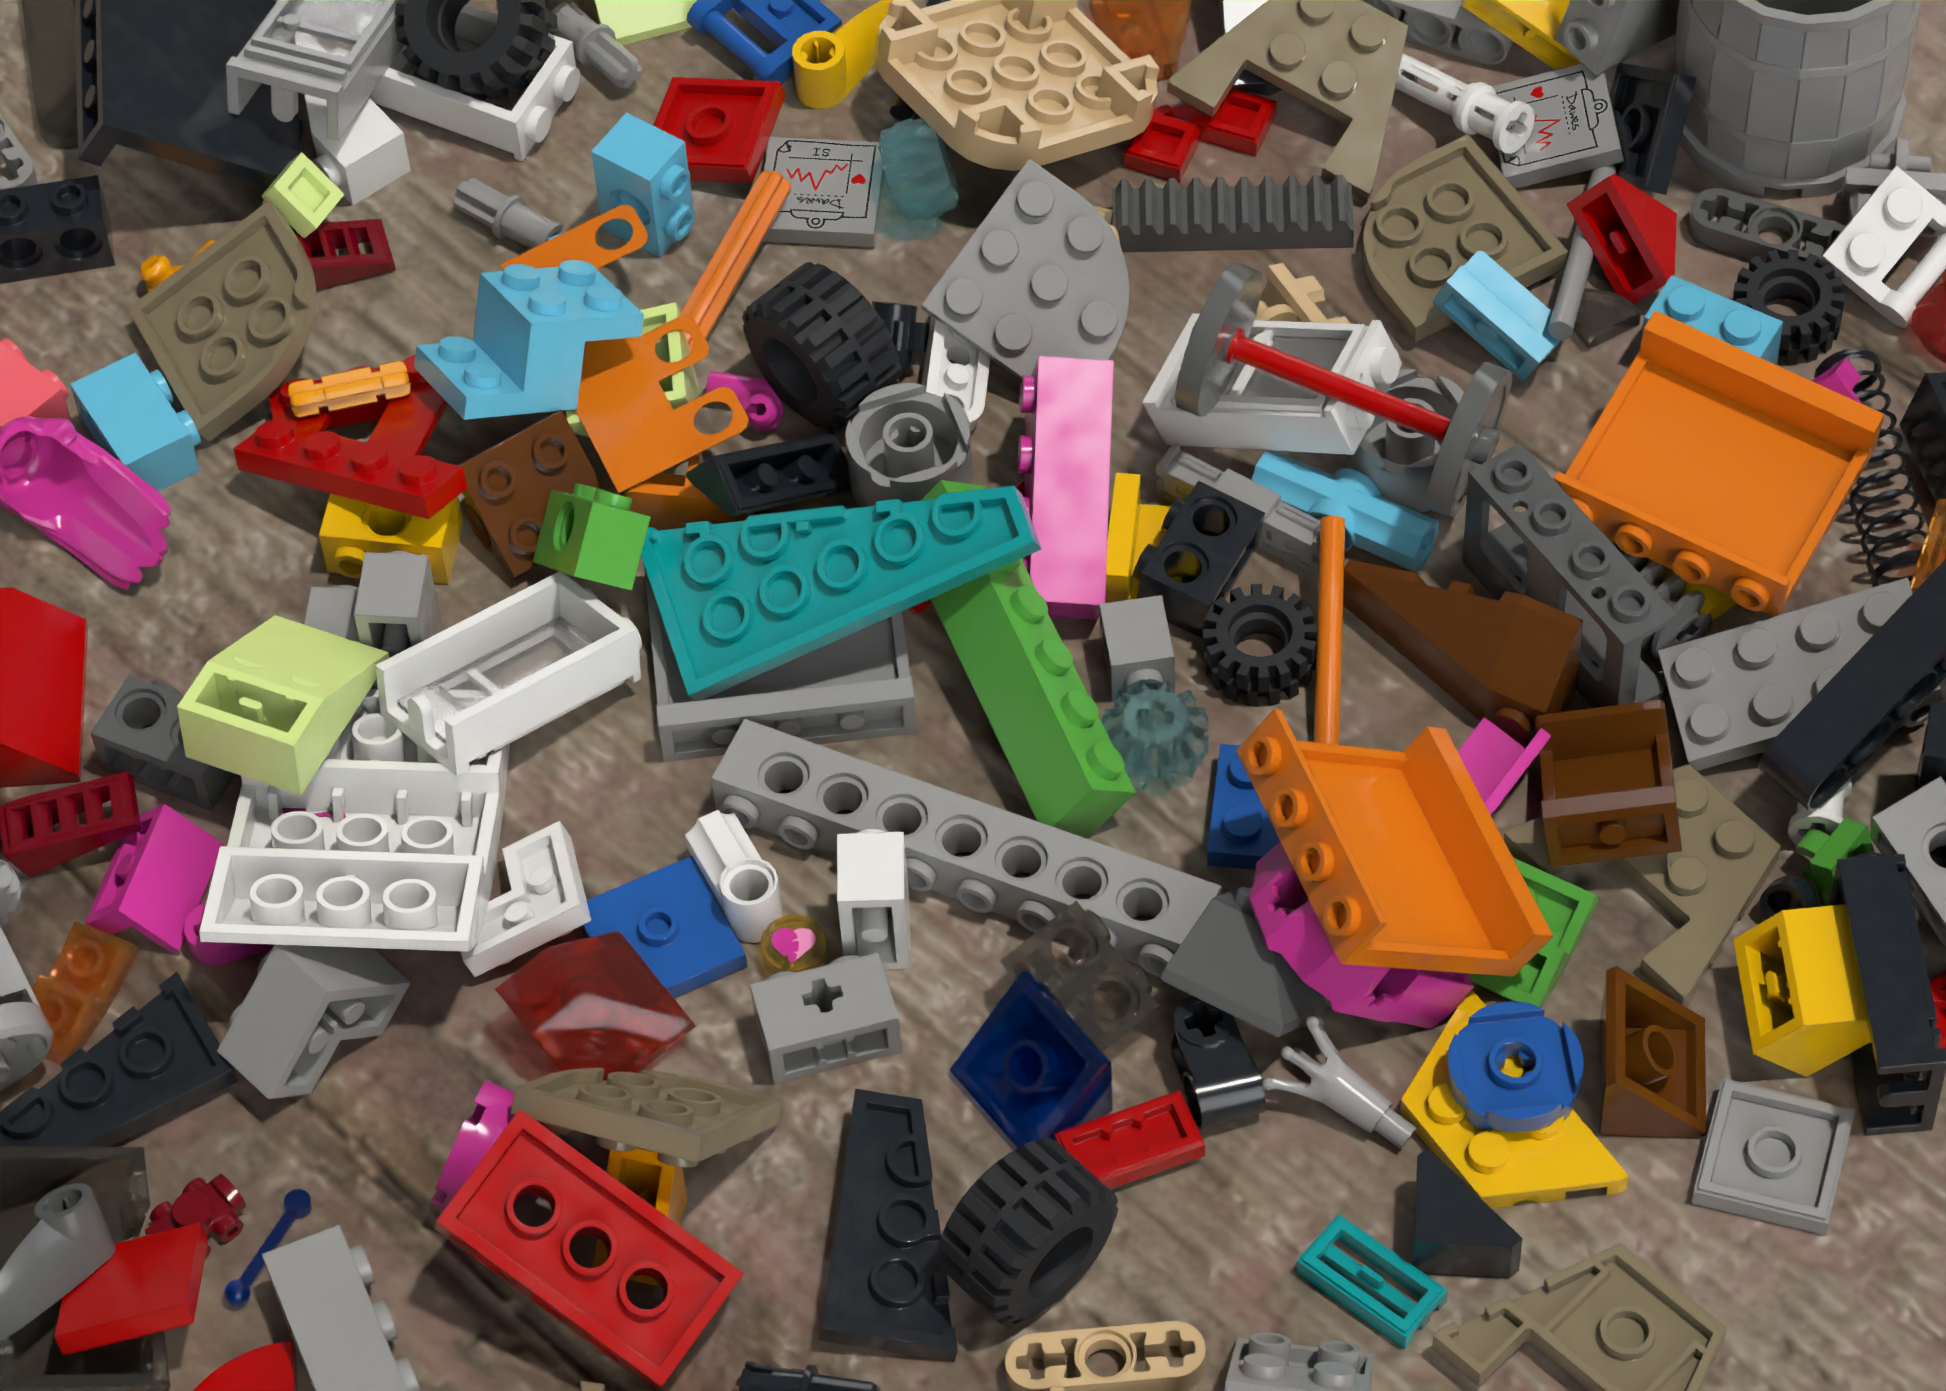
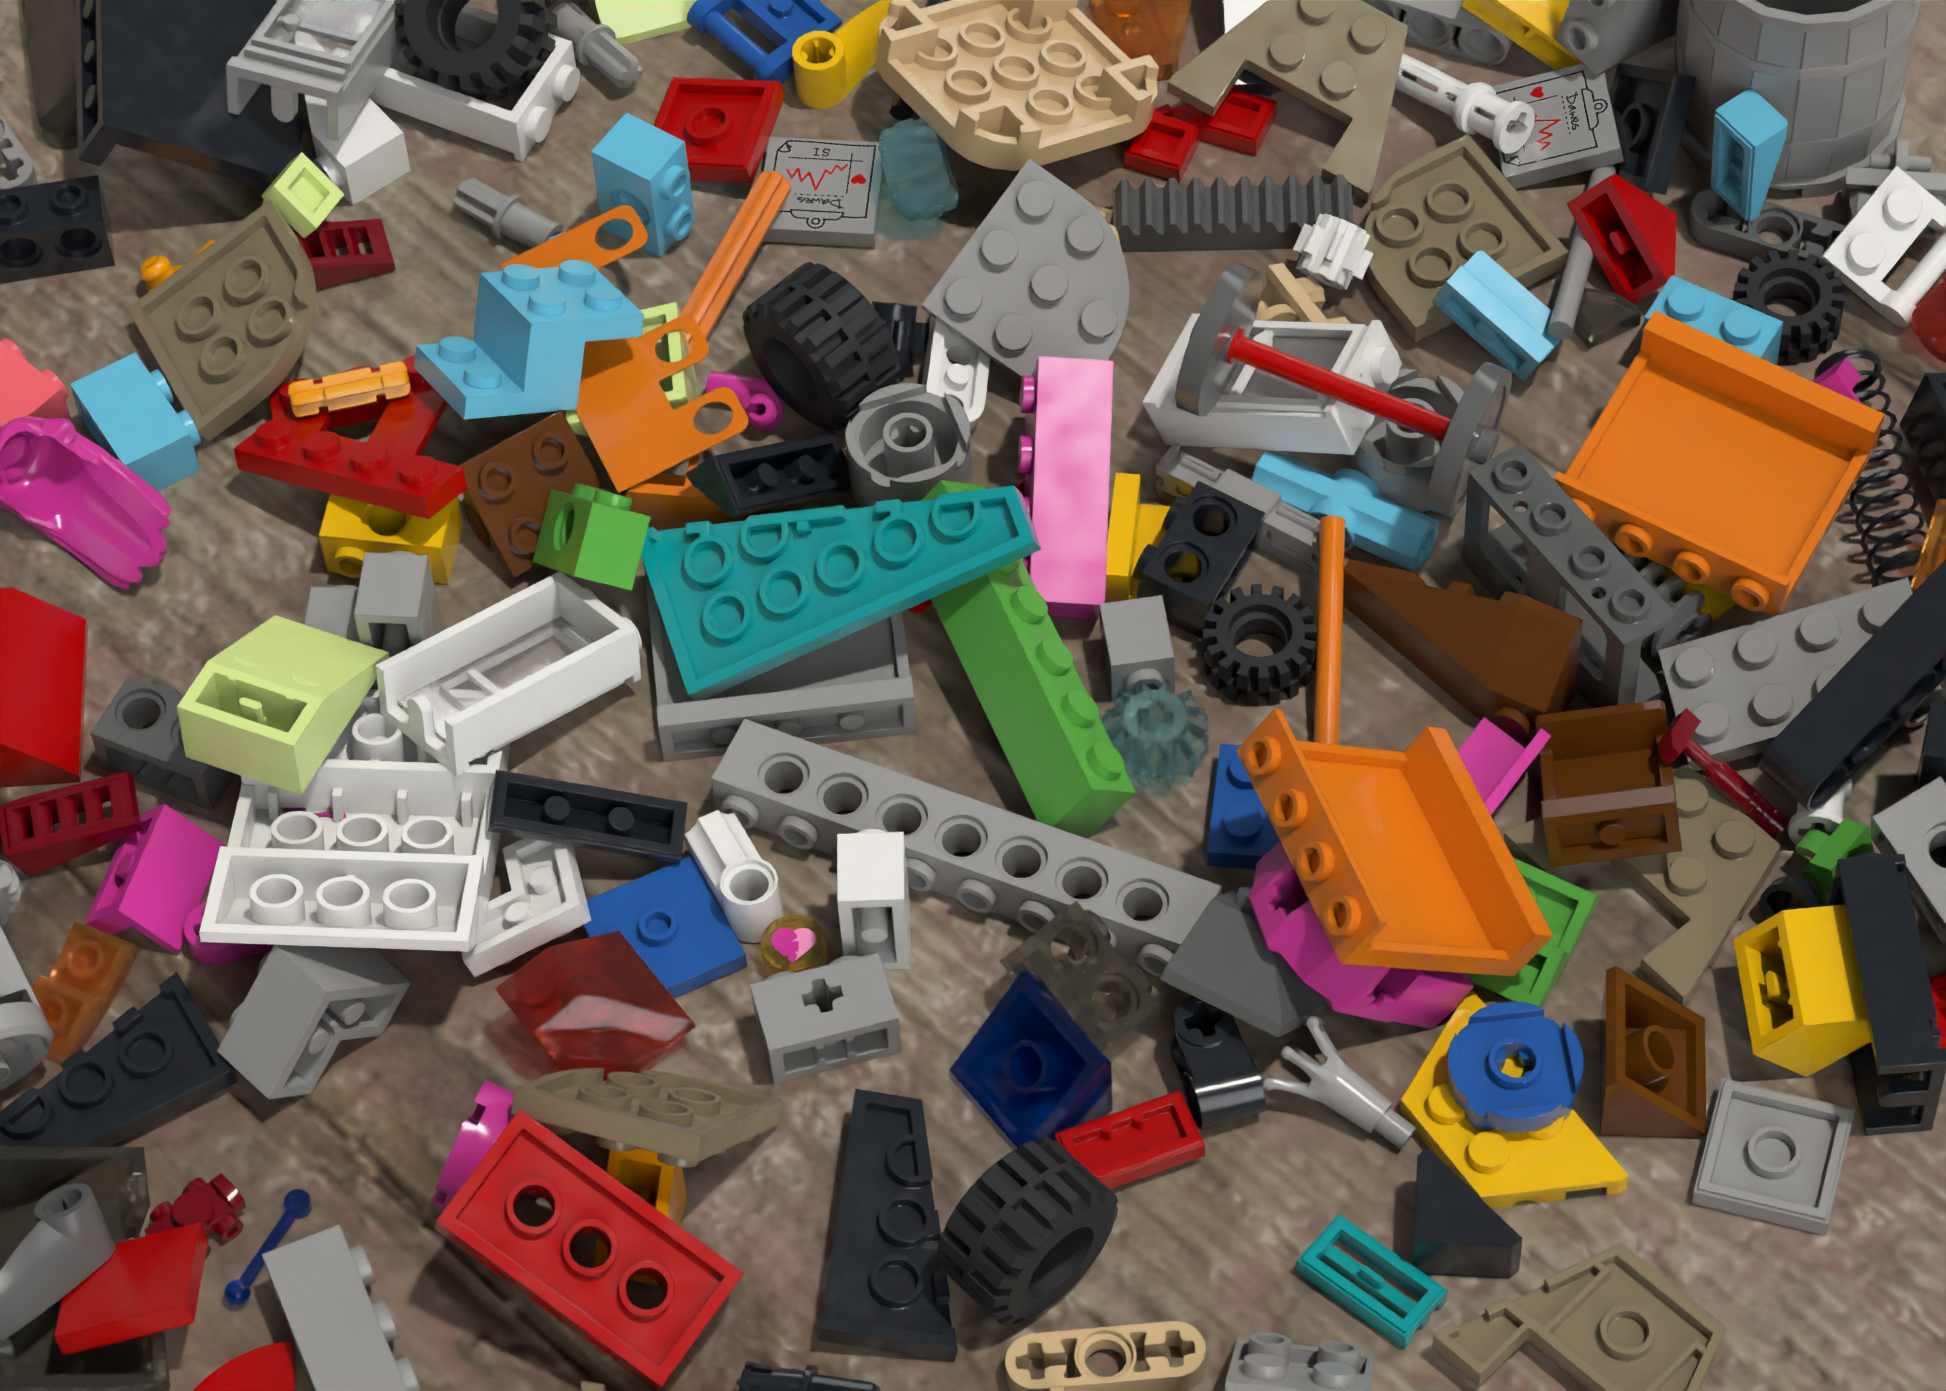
none -> black slope [487,770,688,864]
none -> white gear [1293,214,1374,290]
none -> dark red piece [1659,708,1790,839]
none -> medium azure slope [1710,89,1788,222]

